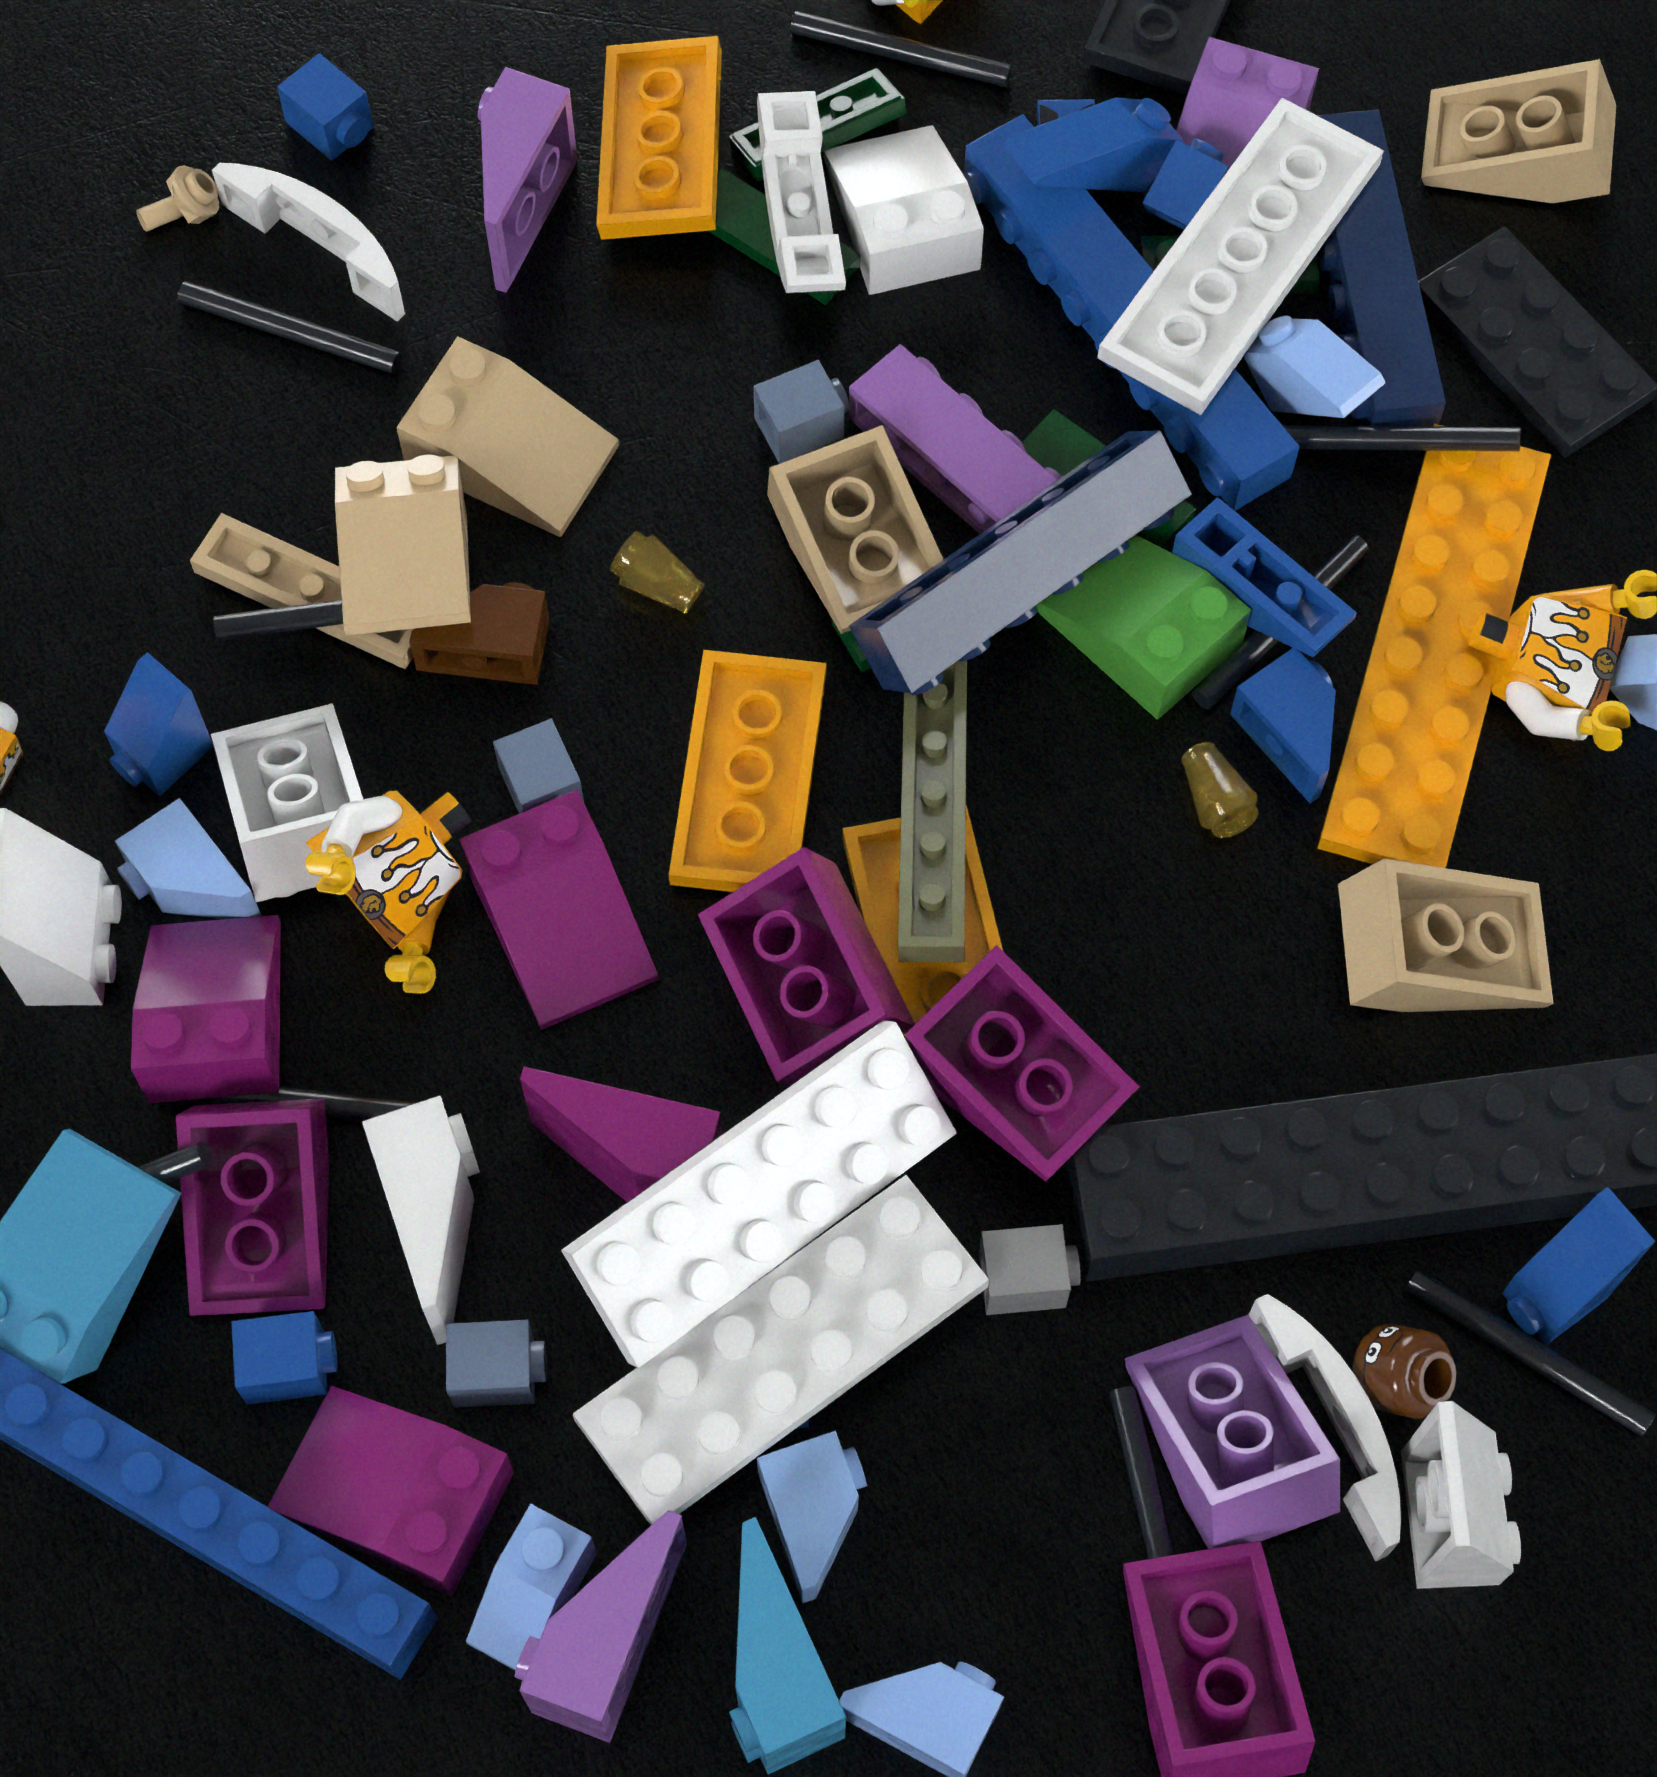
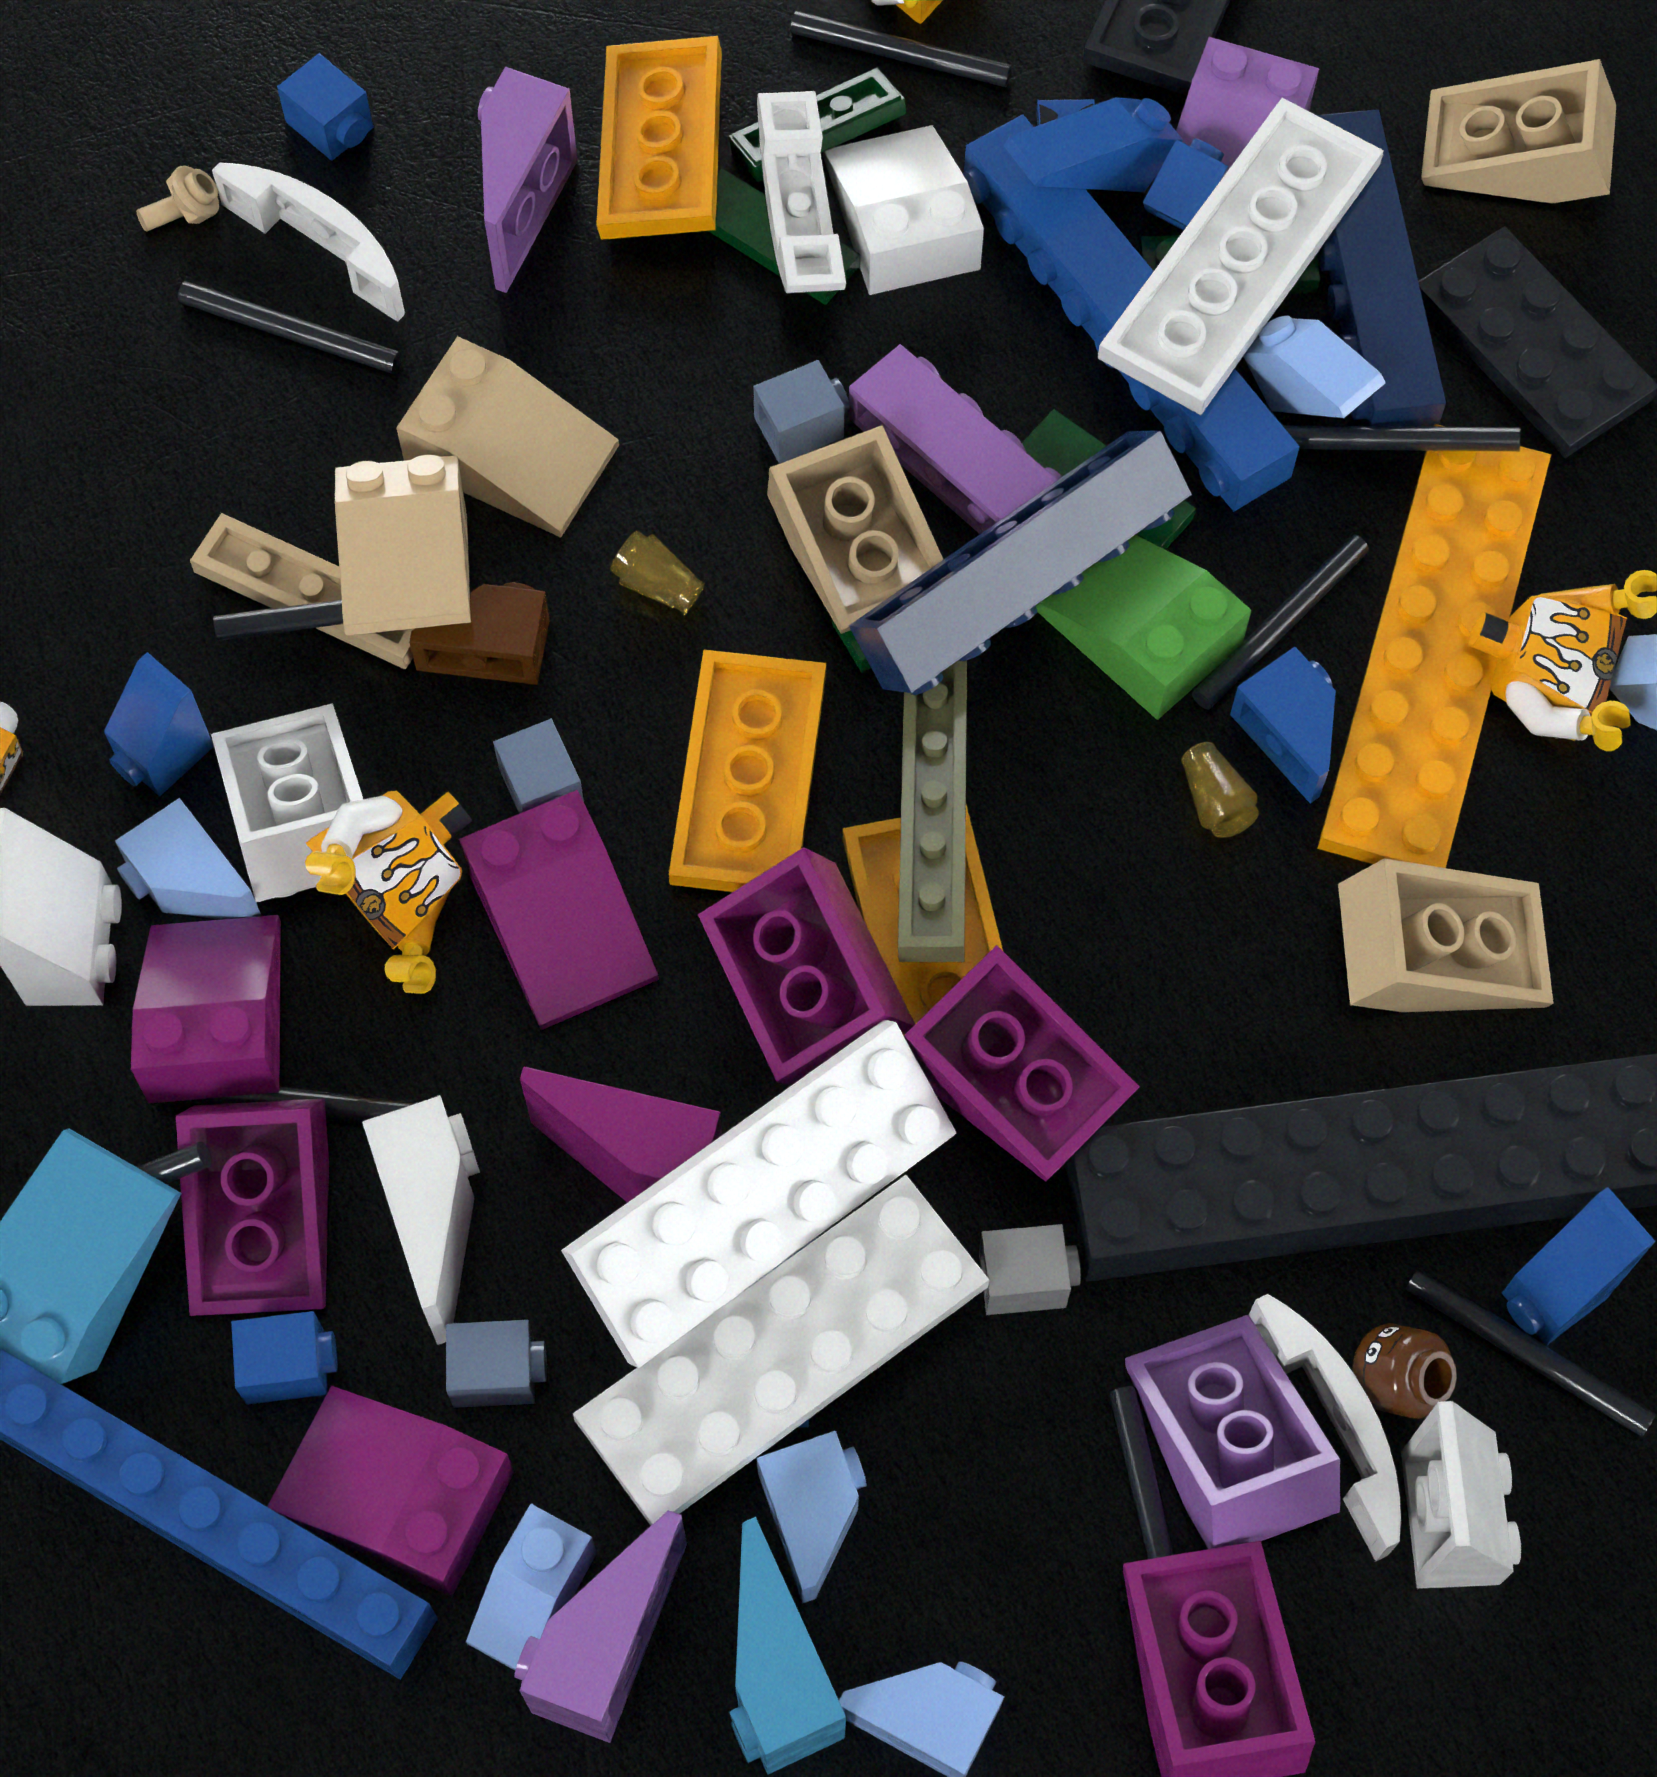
blue slope [1172,497,1357,657] -> none

